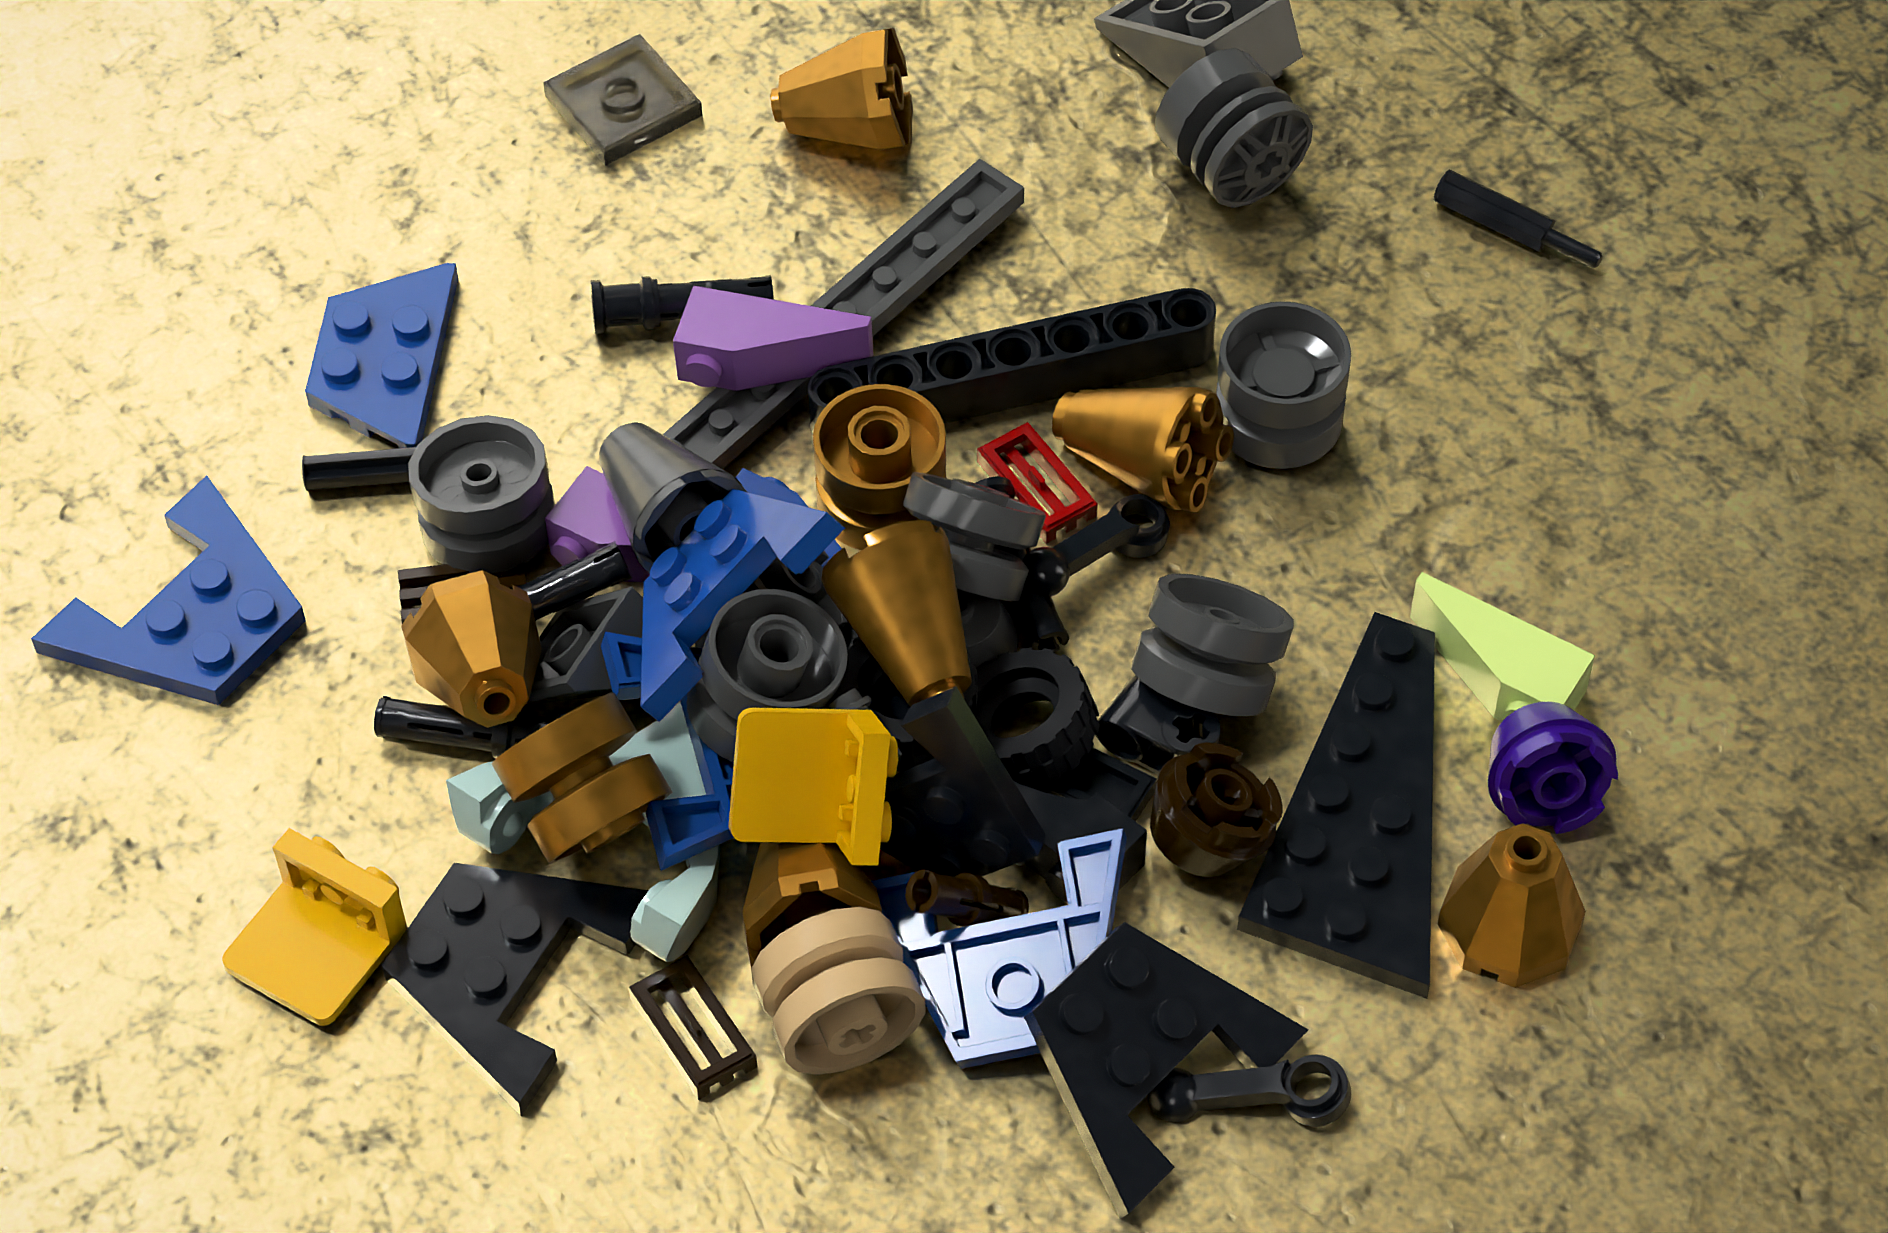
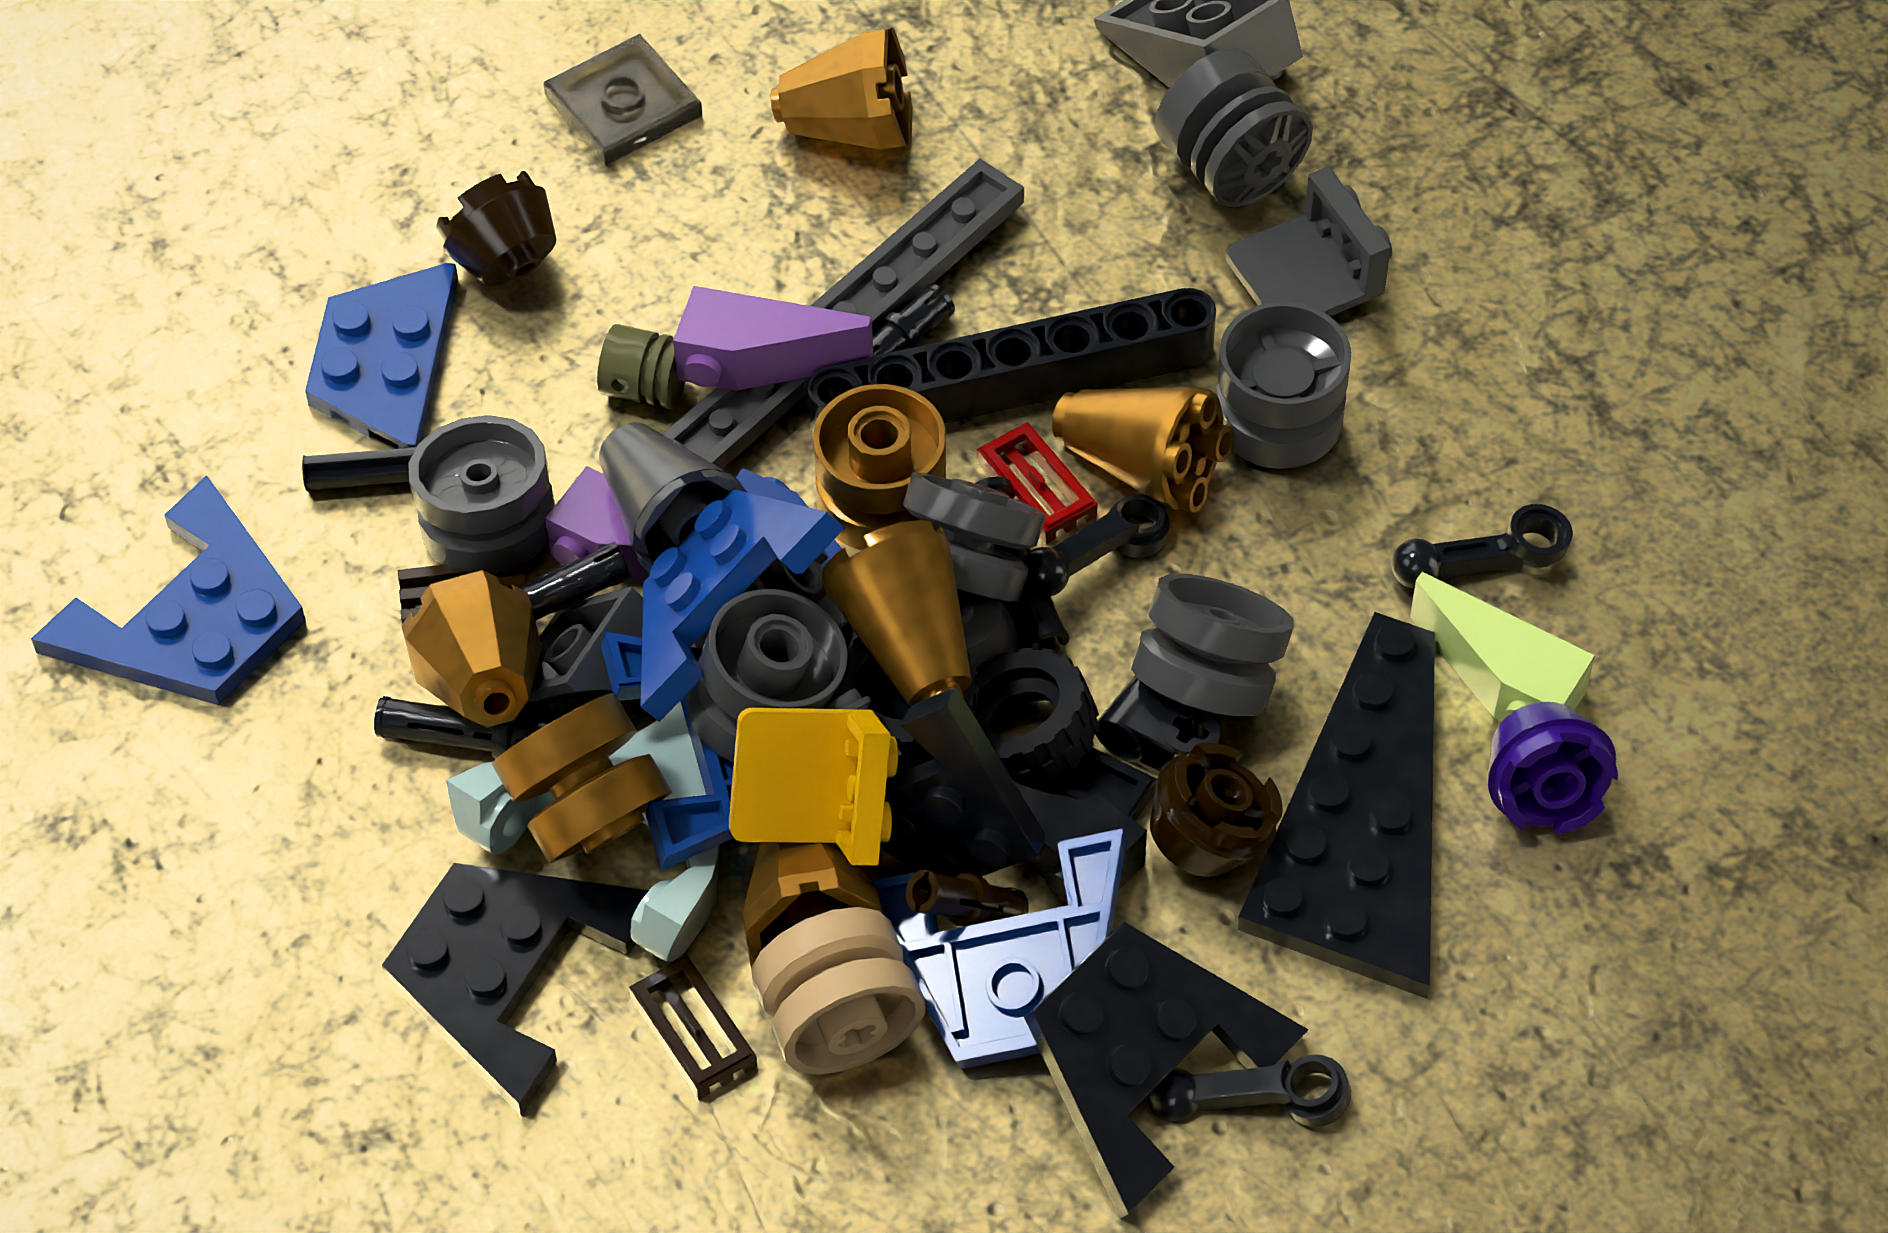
yellow bracket [222,828,407,1026] -> none
black pin [590,275,774,334] -> none
black axle [1434,169,1603,268] -> none
pearl gold cone [1437,823,1586,988] -> none
none -> dark brown cone [436,170,557,286]
none -> olive piece [597,324,686,410]
none -> black pin [872,284,955,356]
none -> dark grey bracket [1226,166,1392,316]
none -> black piece [1391,504,1573,589]

